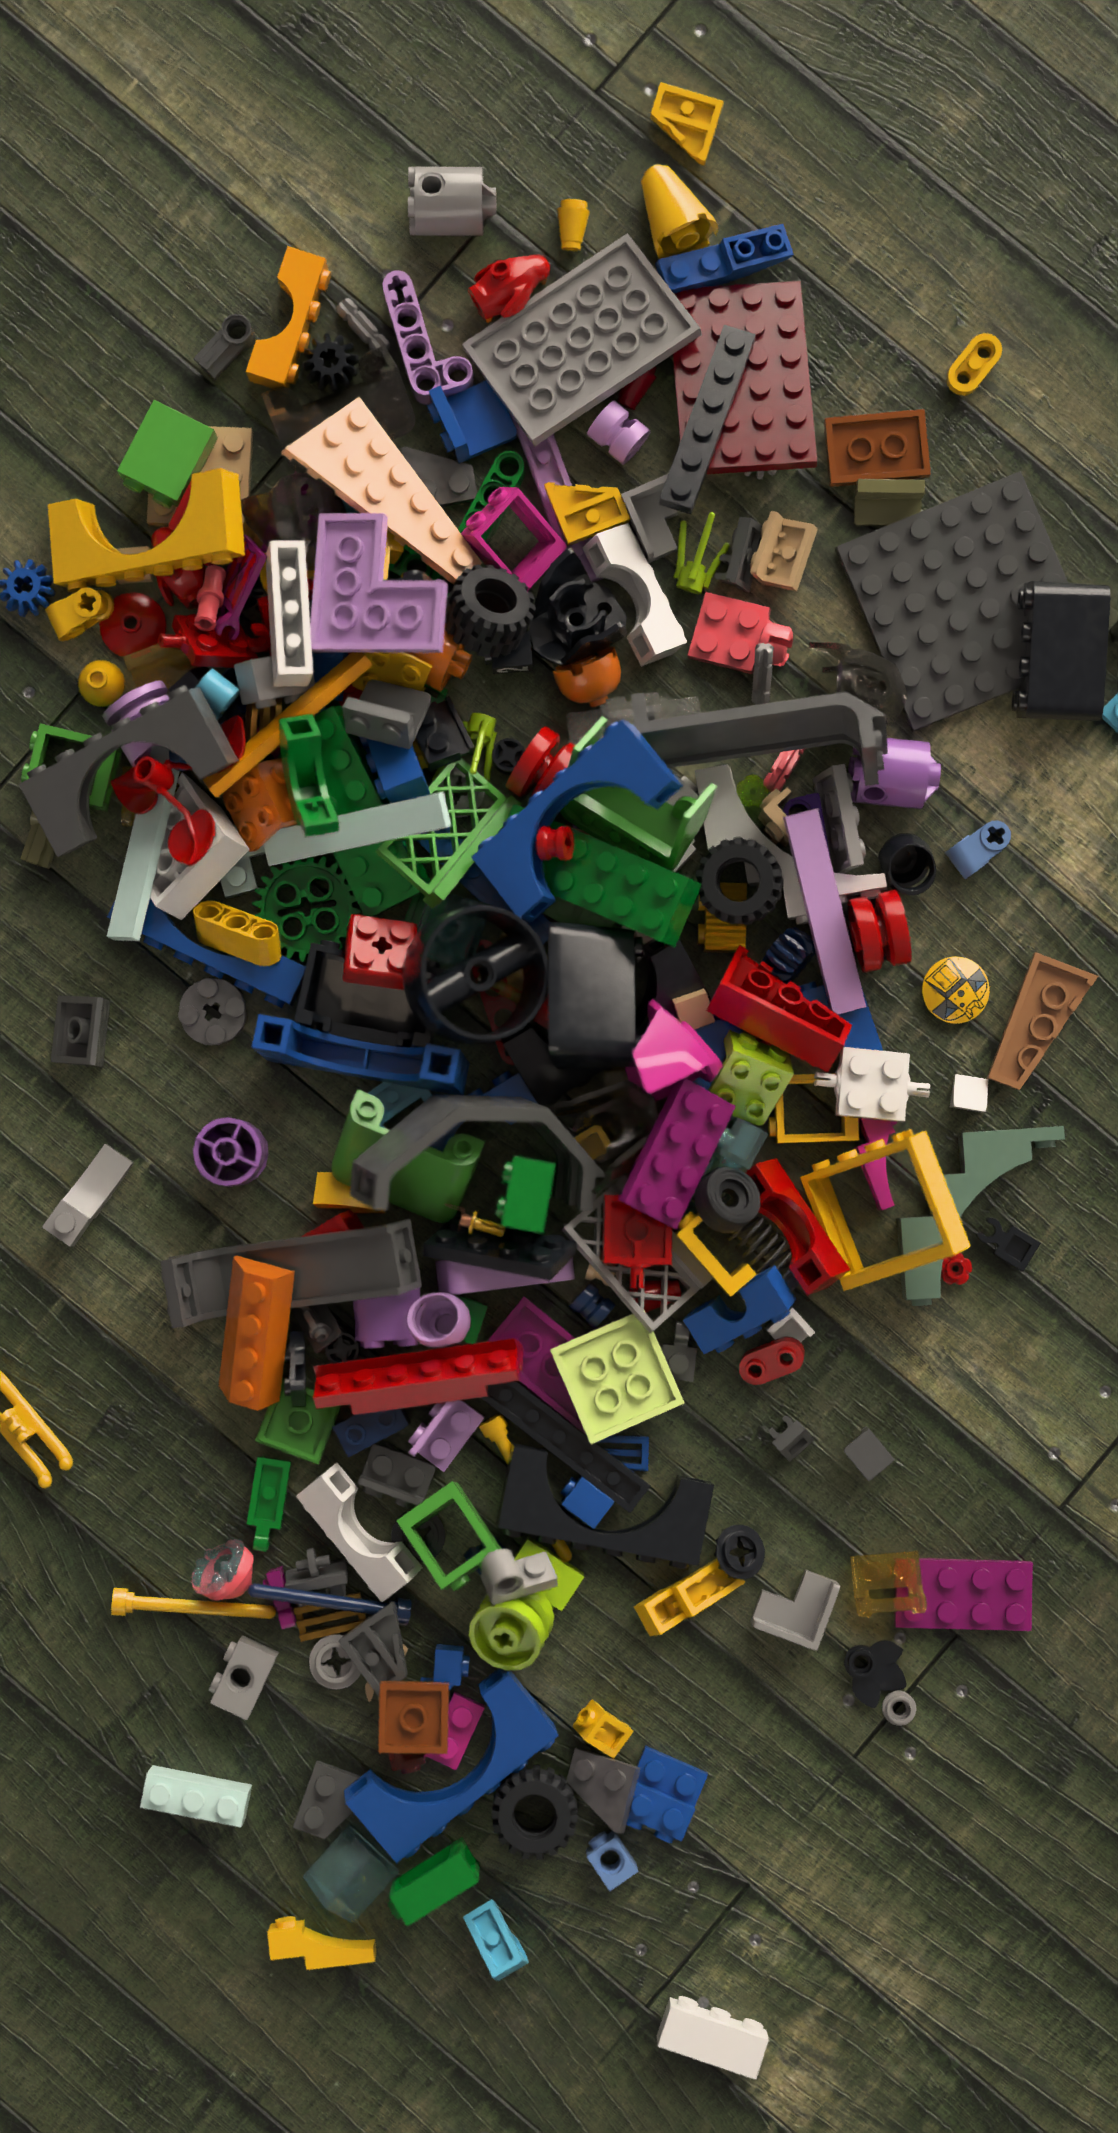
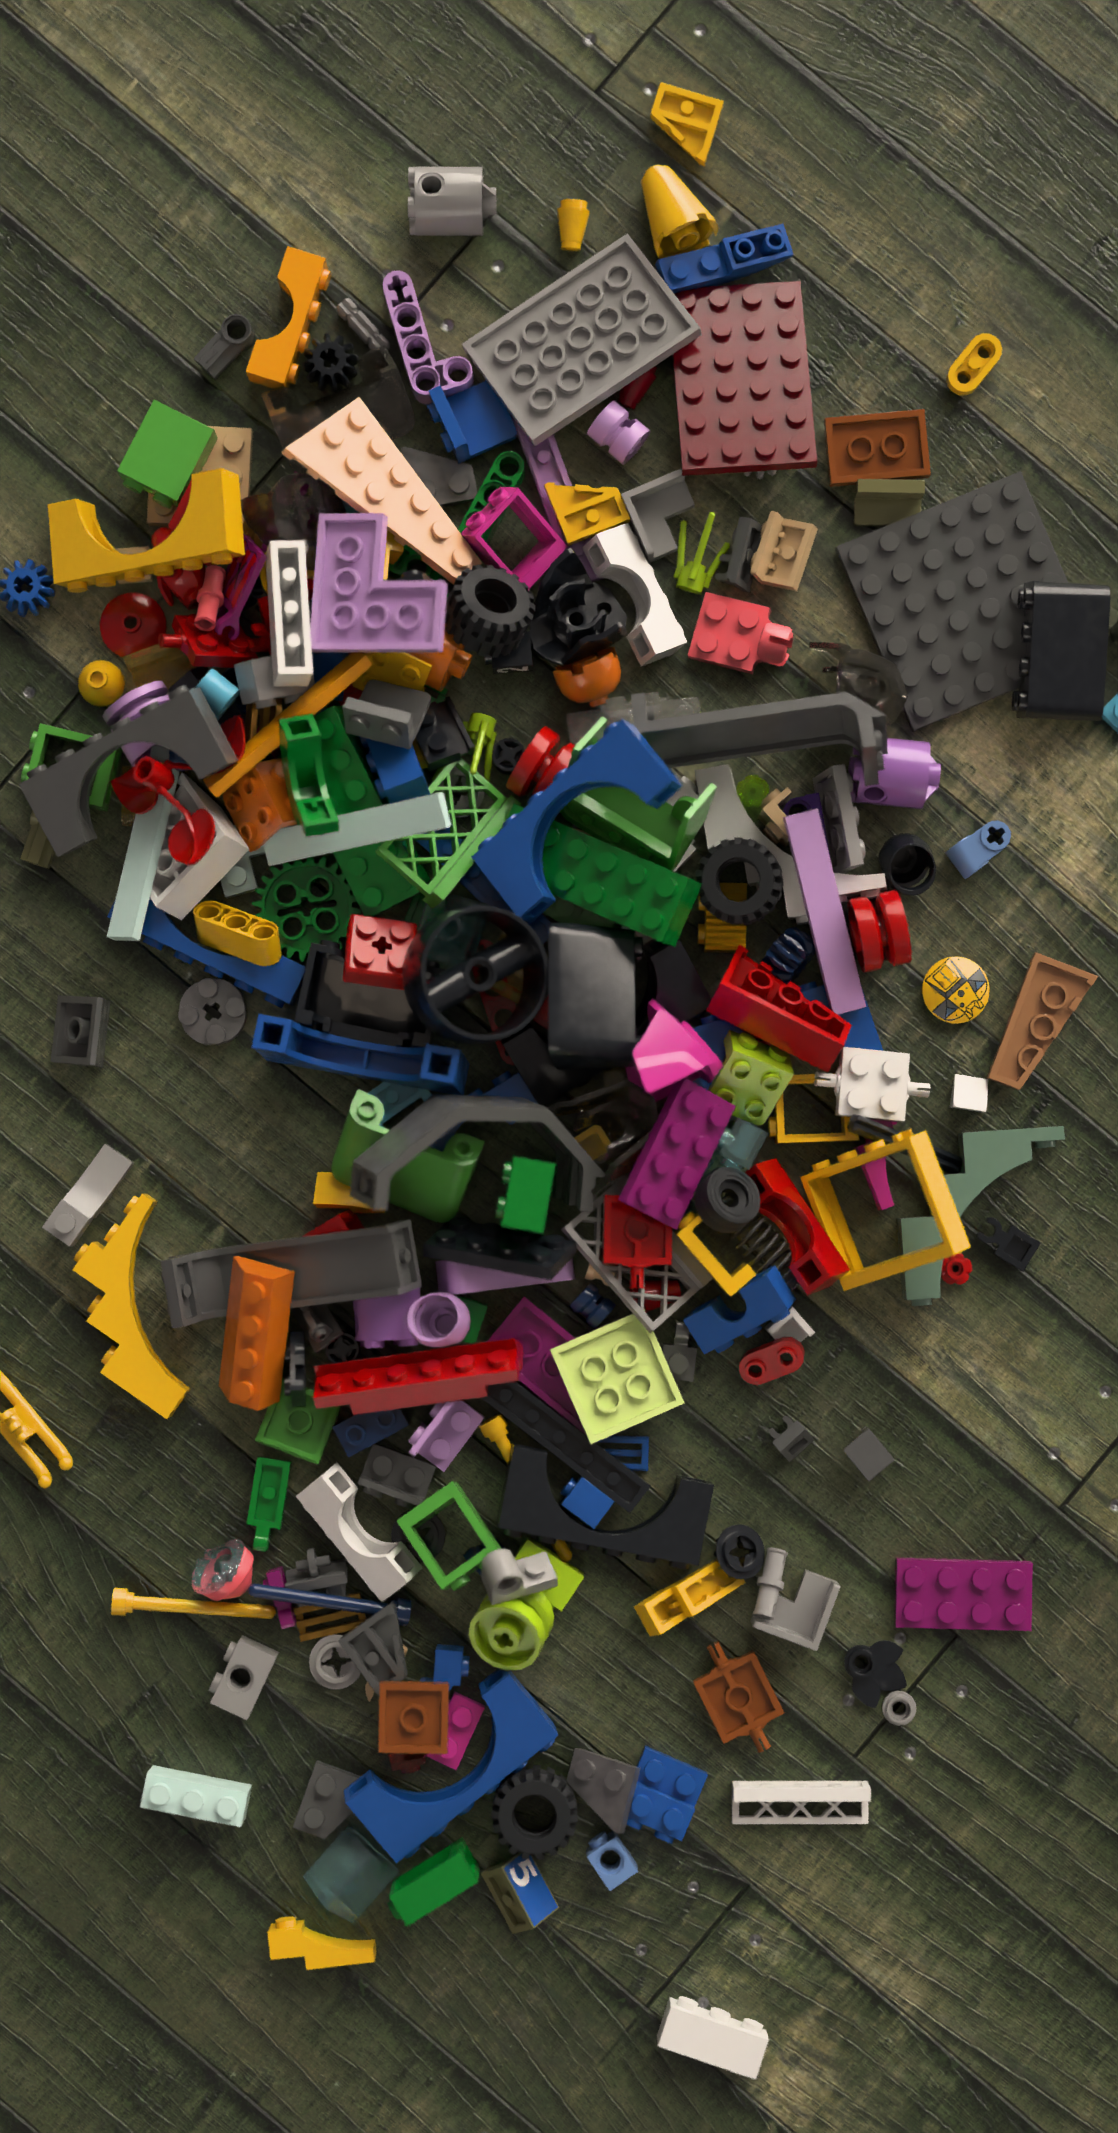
yellow piece [45,587,114,641] -> none
medium lavender cylinder [193,1117,269,1186] -> none
yellow piece [444,1204,505,1237] -> none
medium azure plate [463,1899,529,1981] -> none
red animal [468,254,550,323] -> none
red wheel [536,826,574,860] -> none
yellow bracket [573,1700,634,1759] -> none
black plate [659,325,756,515] -> none
tan tile [672,988,715,1029] -> none
light grey axle [752,643,774,705] -> none
coral axle [763,748,806,792] -> none
clear yellow plate [850,1551,927,1617] -> none
none -> yellow arch [72,1194,190,1419]
none -> panel [481,1852,560,1934]
none -> dark orange plate [693,1641,784,1753]
none -> white fence [732,1781,871,1824]
none -> light grey pin [753,1547,788,1620]
none -> black axle [847,1114,962,1174]

